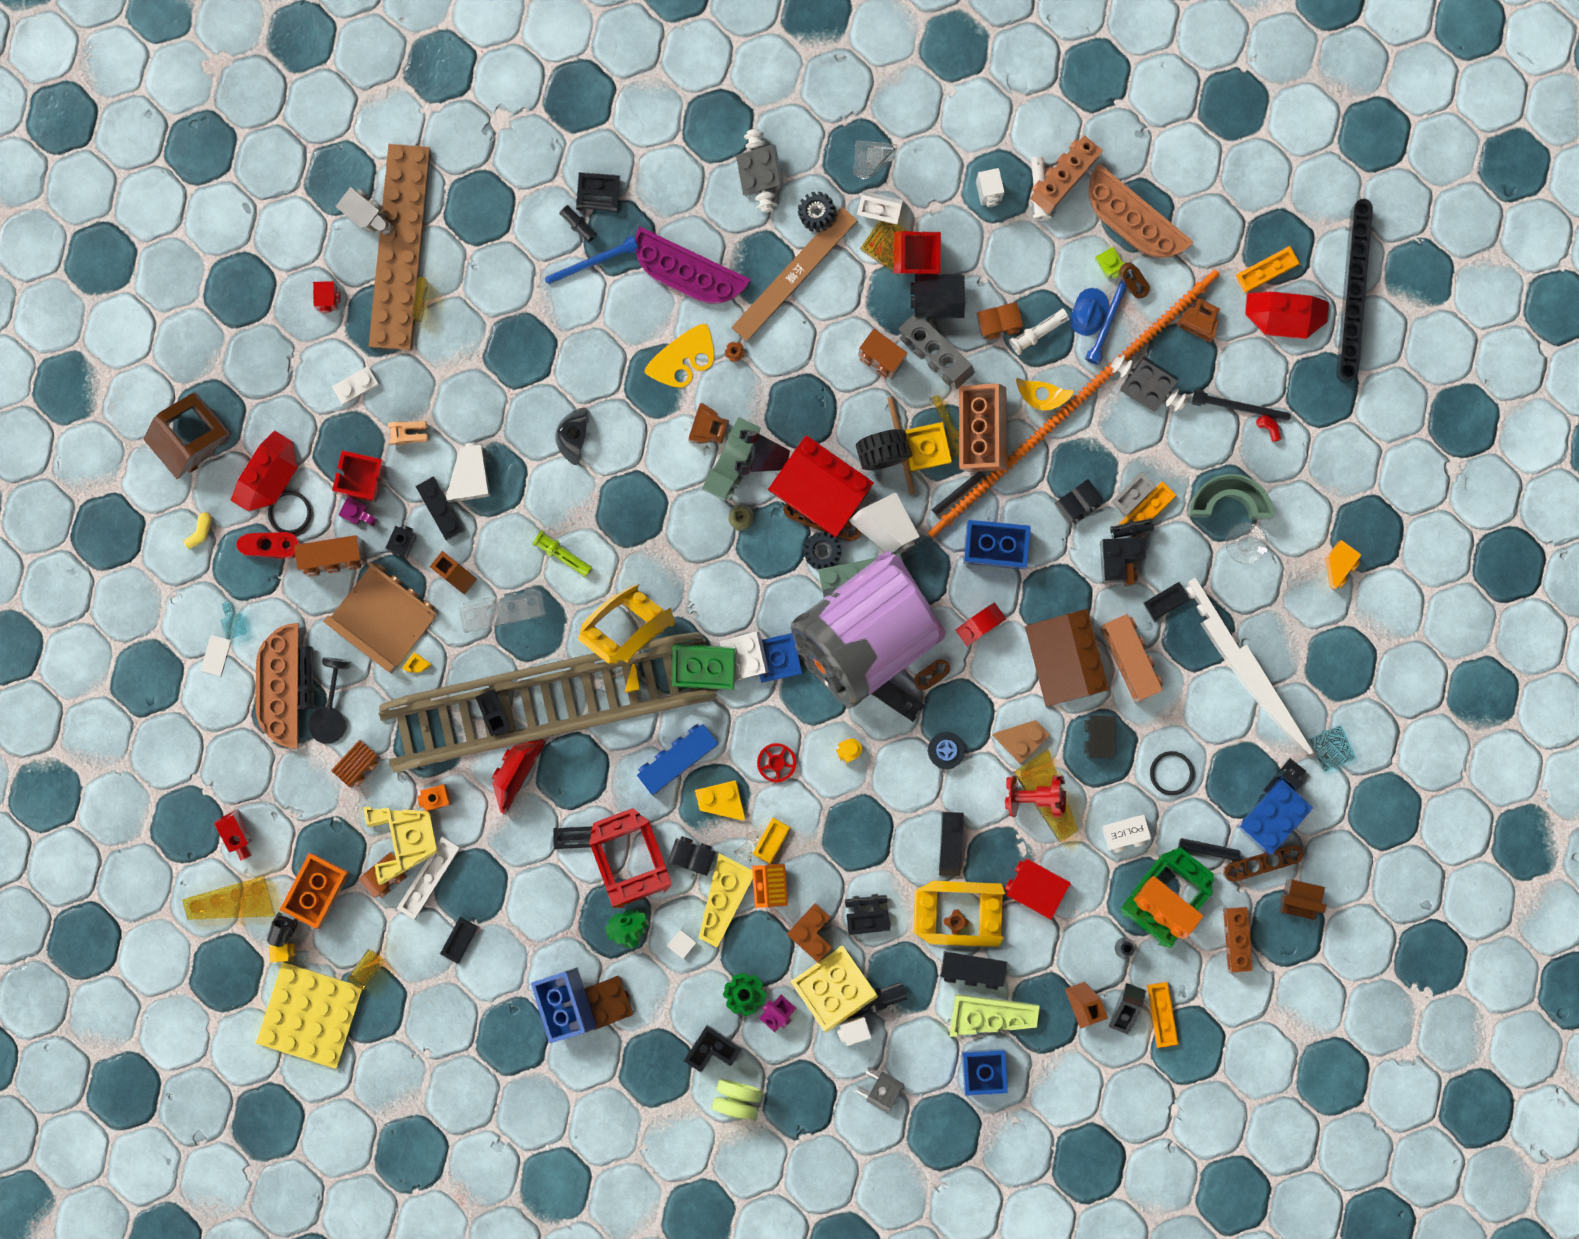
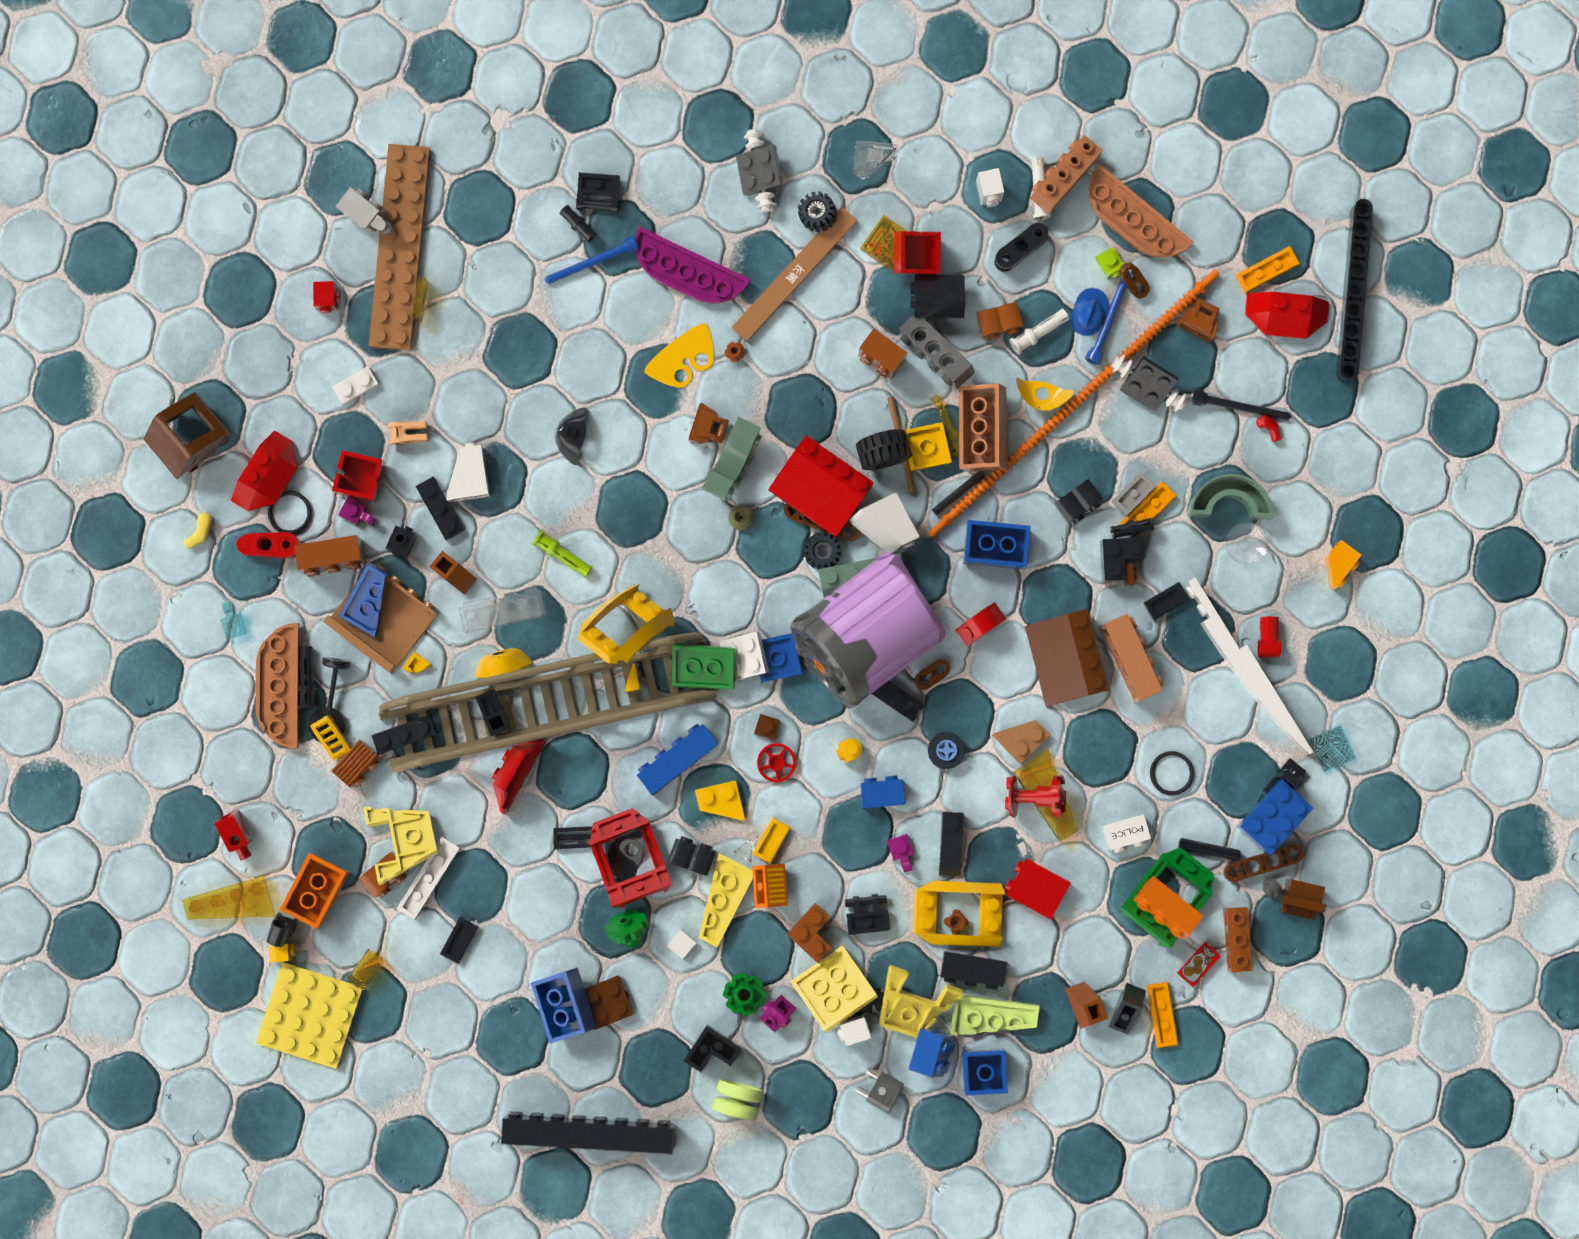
white sticker [201,635,231,676] -> none
orange brick [417,784,451,811] -> none
black flag [734,430,790,475] -> none
white panel [857,191,903,224] -> none
clear smoke brick [1084,715,1115,759] -> none
black cone [1115,938,1136,959] -> none
none -> yellow slope [310,714,351,761]
none -> blue wing [338,562,387,638]
none -> black plate [371,714,438,755]
none -> yellow piece [475,648,532,678]
none -> black brick [501,1111,675,1154]
none -> black piece [607,830,644,882]
none -> reddish brown plate [754,714,780,740]
none -> blue brick [860,776,905,809]
none -> light yellow wing [879,965,964,1038]
none -> magenta plate [887,834,913,873]
none -> blue brick [908,1028,956,1078]
none -> black piece [994,223,1049,272]
none -> tile [1177,942,1221,987]
none -> red piece [1257,616,1281,658]
none -> dark grey plate [1263,878,1282,898]

